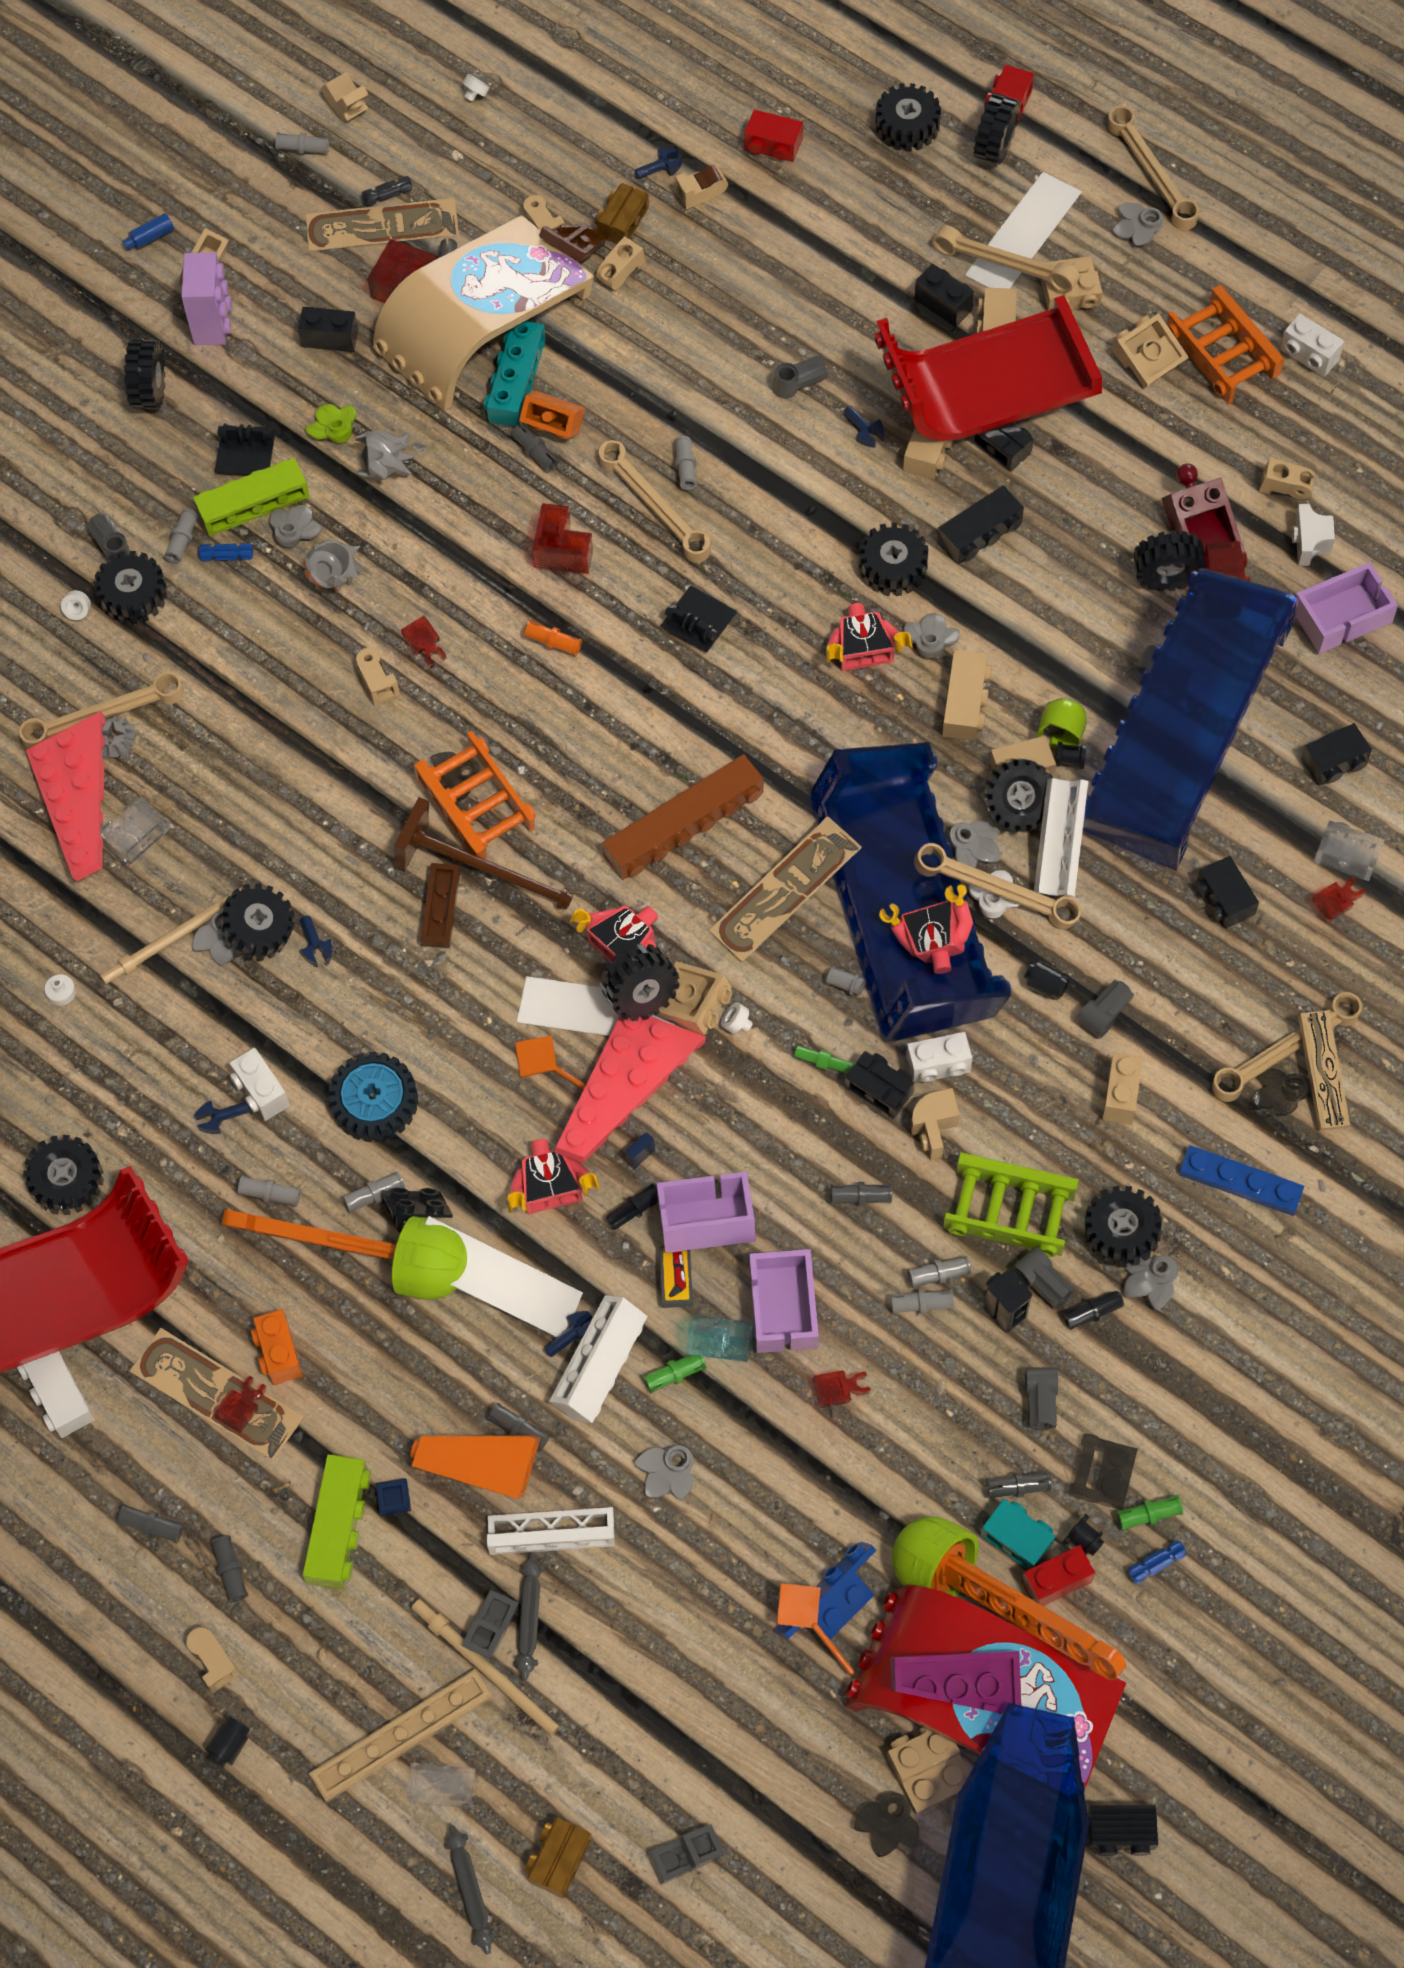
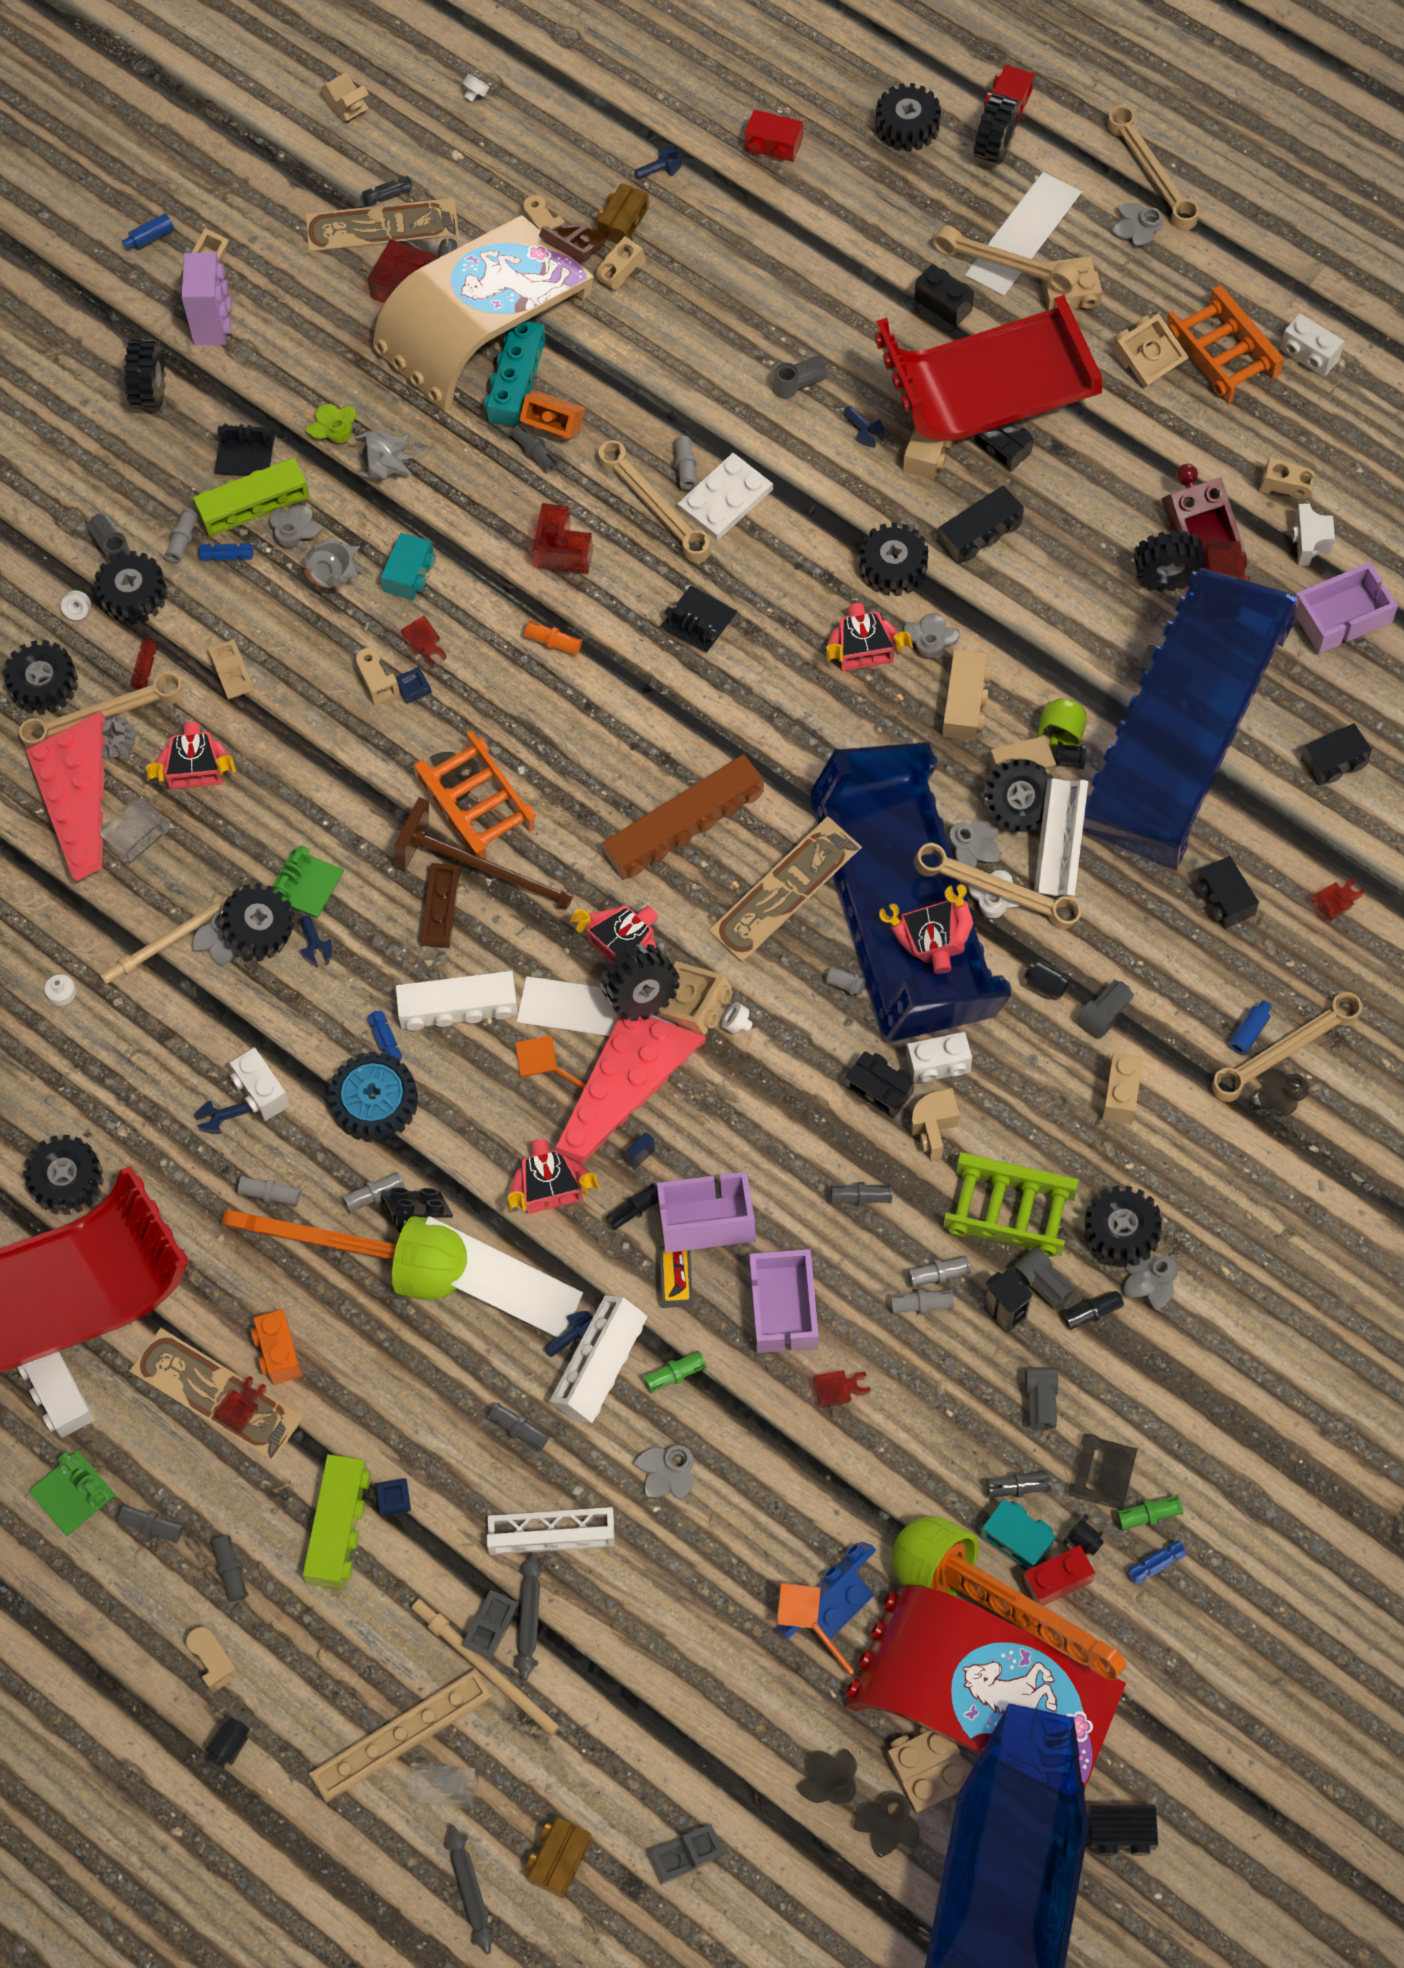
light grey pin [275,132,329,155] -> none
black brick [298,306,359,352] -> none
orange slope [410,1435,541,1499] -> none
tan leg [675,165,728,210] -> none
clear light blue brick [686,1314,754,1362] -> none
bright green bar [794,1046,854,1074] -> none
magenta wing [890,1650,1022,1718] -> none
tan brick [977,287,1017,333] -> none
blue plate [1179,1145,1304,1216] -> none
tan tile [1298,1010,1350,1131] -> none
clear brick [1314,820,1385,881] -> none
none -> black wheel [3,640,78,715]
none -> bright green hinge [28,1450,116,1536]
none -> clear red axle [130,638,158,690]
none -> torso [146,722,236,790]
none -> tan slope [208,639,254,699]
none -> bright green hinge [272,845,344,918]
none -> blue axle [368,1011,402,1061]
none -> teal brick [380,532,436,601]
none -> dark blue tile [395,667,432,704]
none -> white brick [396,971,518,1031]
none -> white plate [677,453,773,541]
none -> clear smoke plate [796,1749,857,1805]
none -> blue cylinder [1228,1000,1272,1055]

